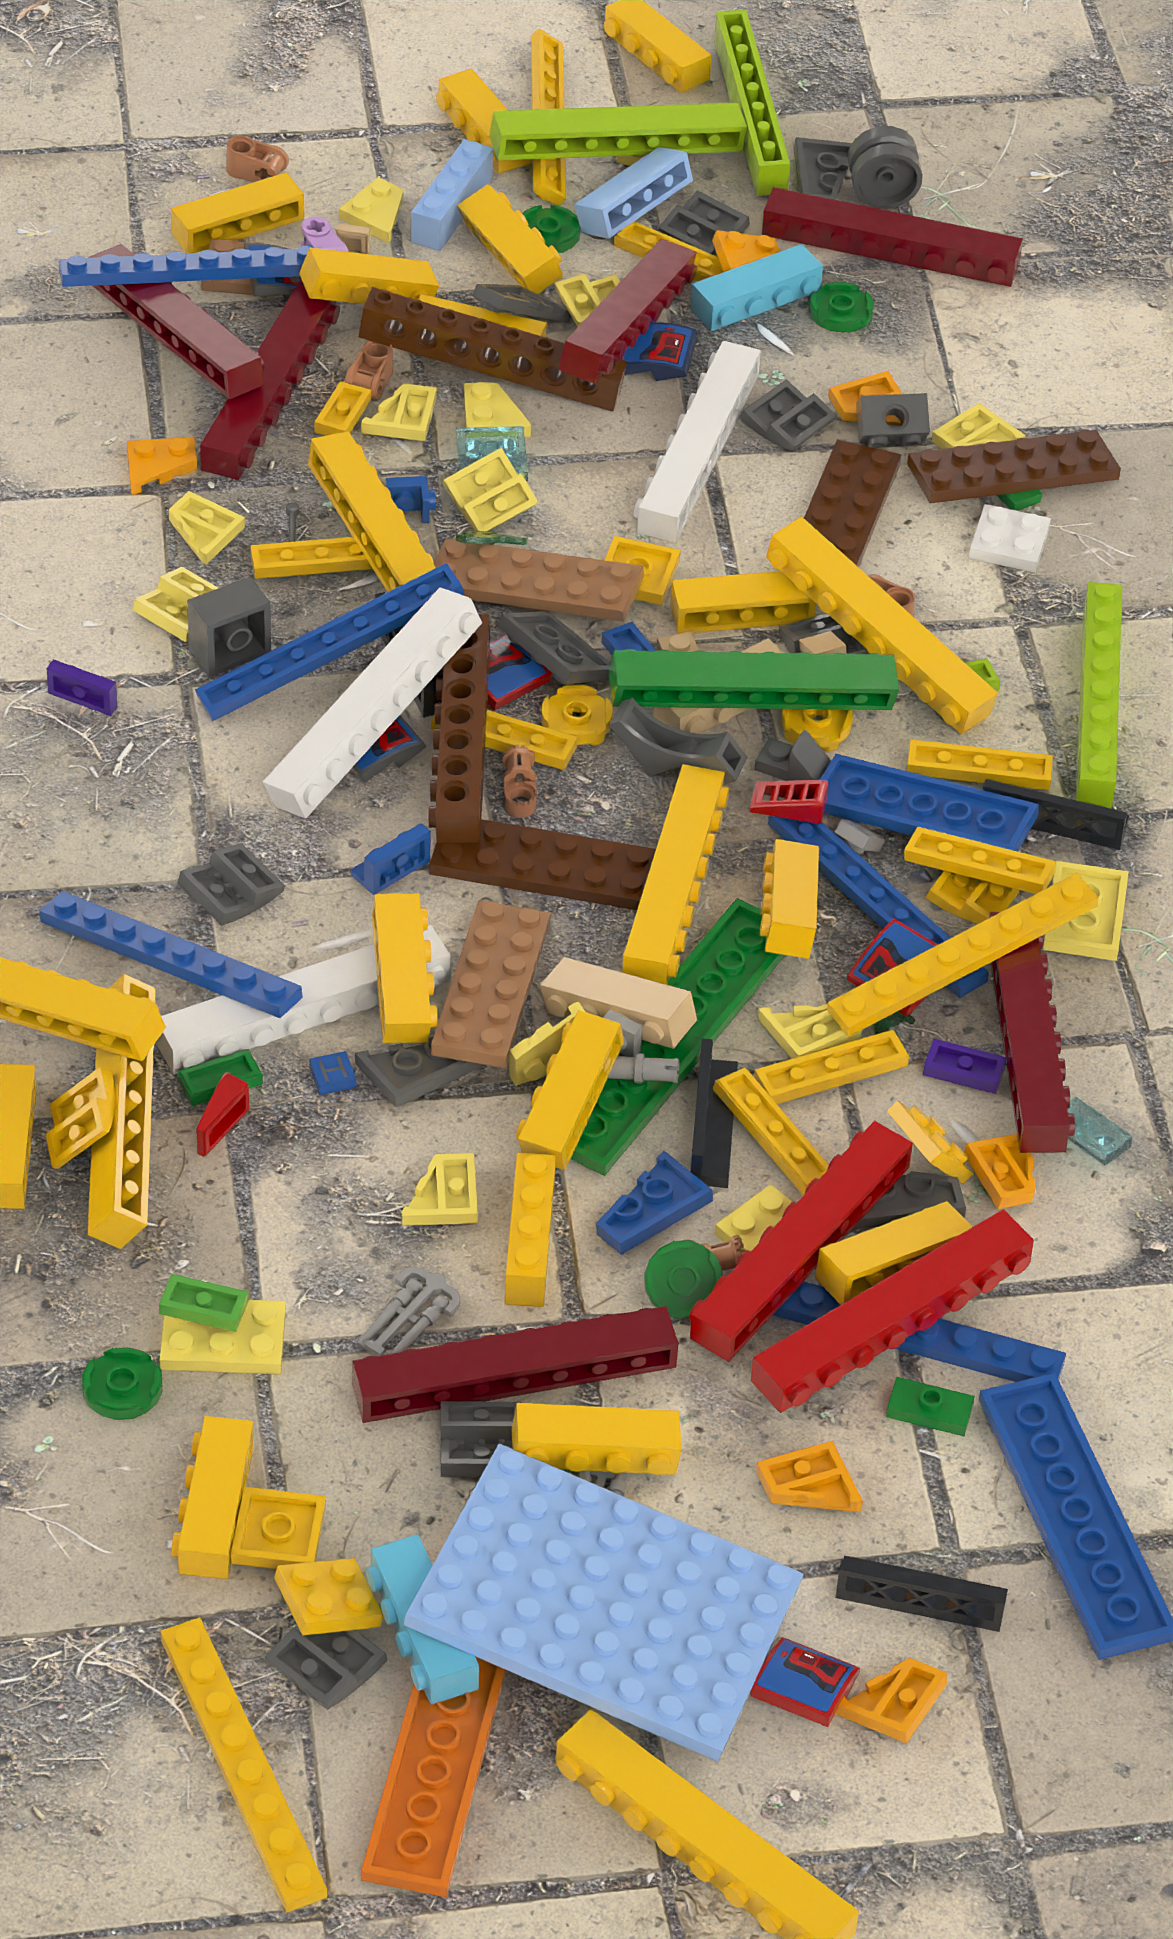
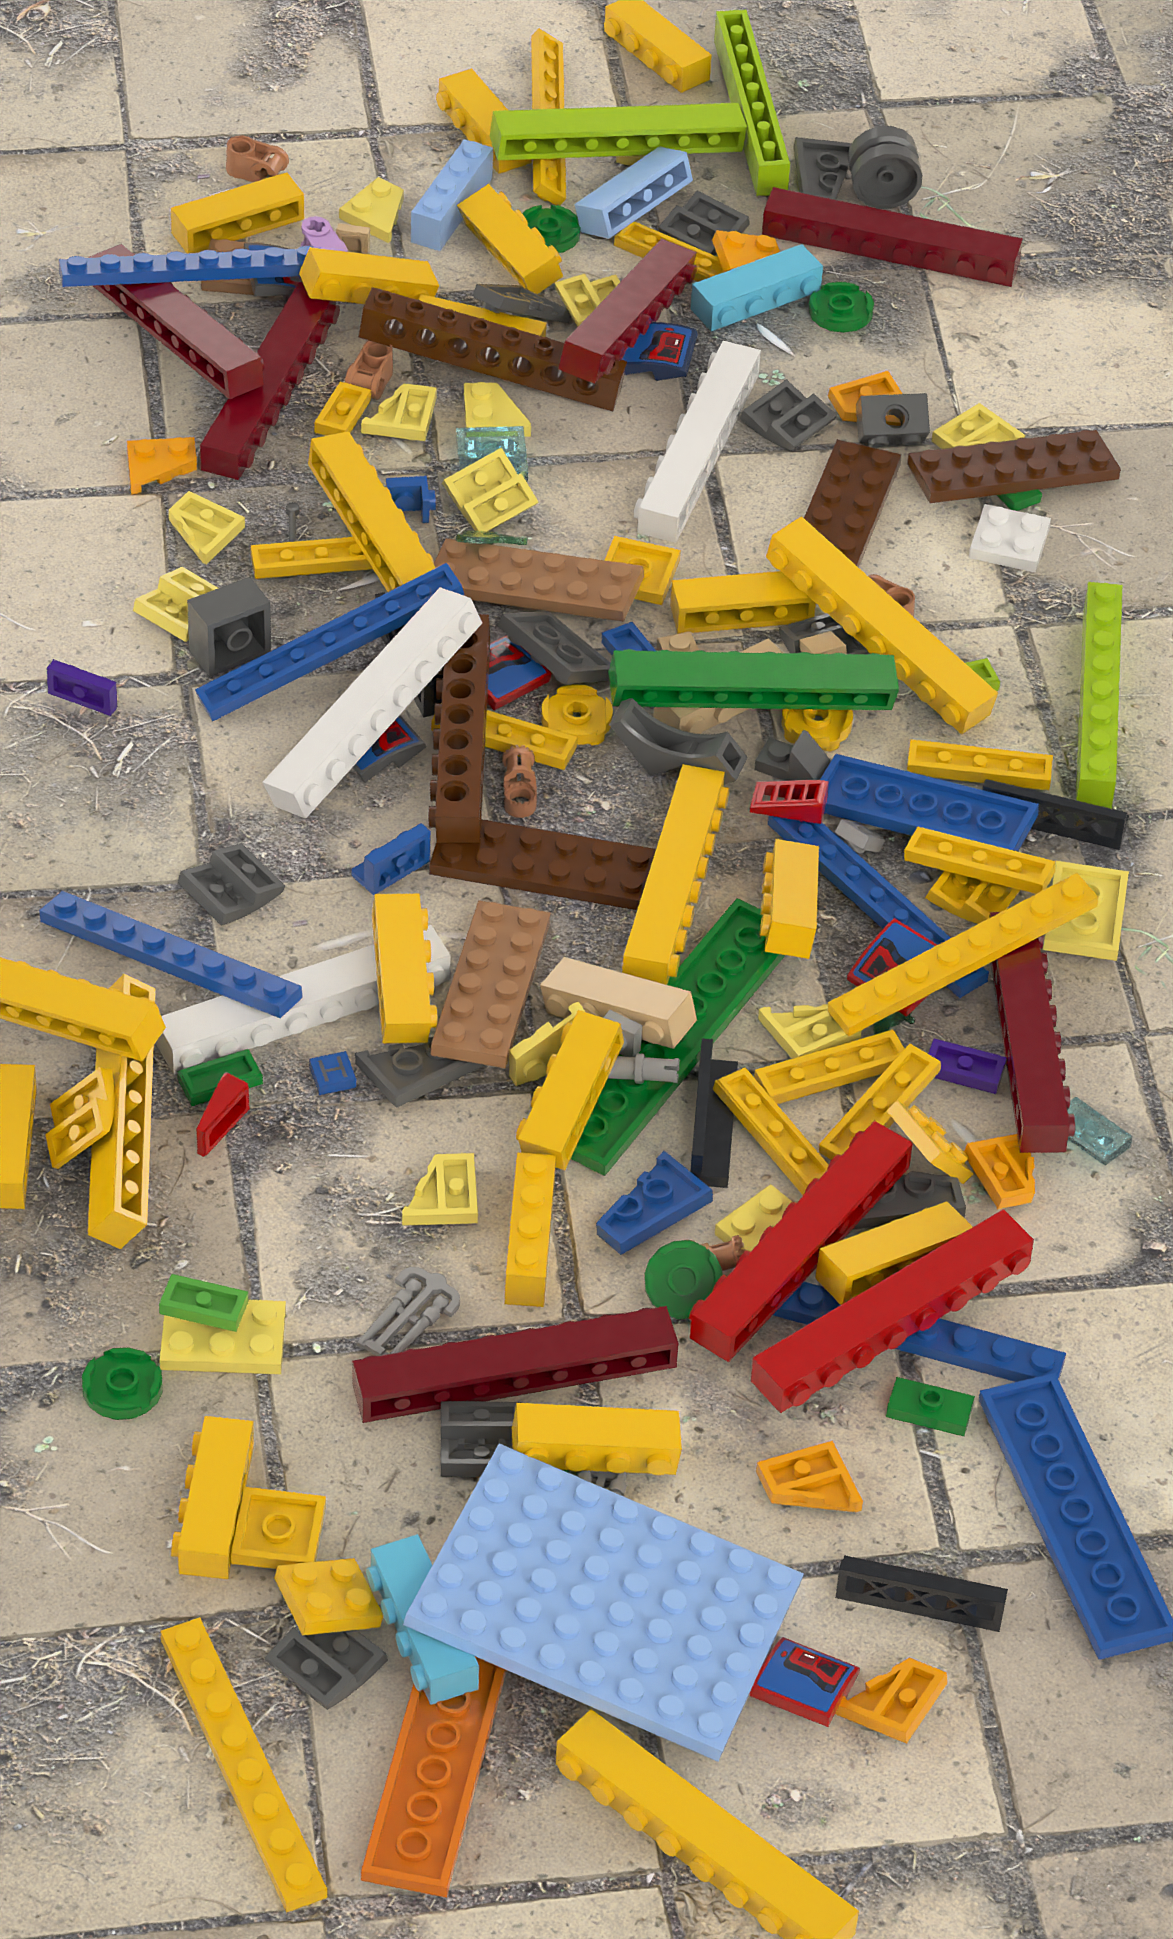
none -> yellow plate [819,1043,941,1160]

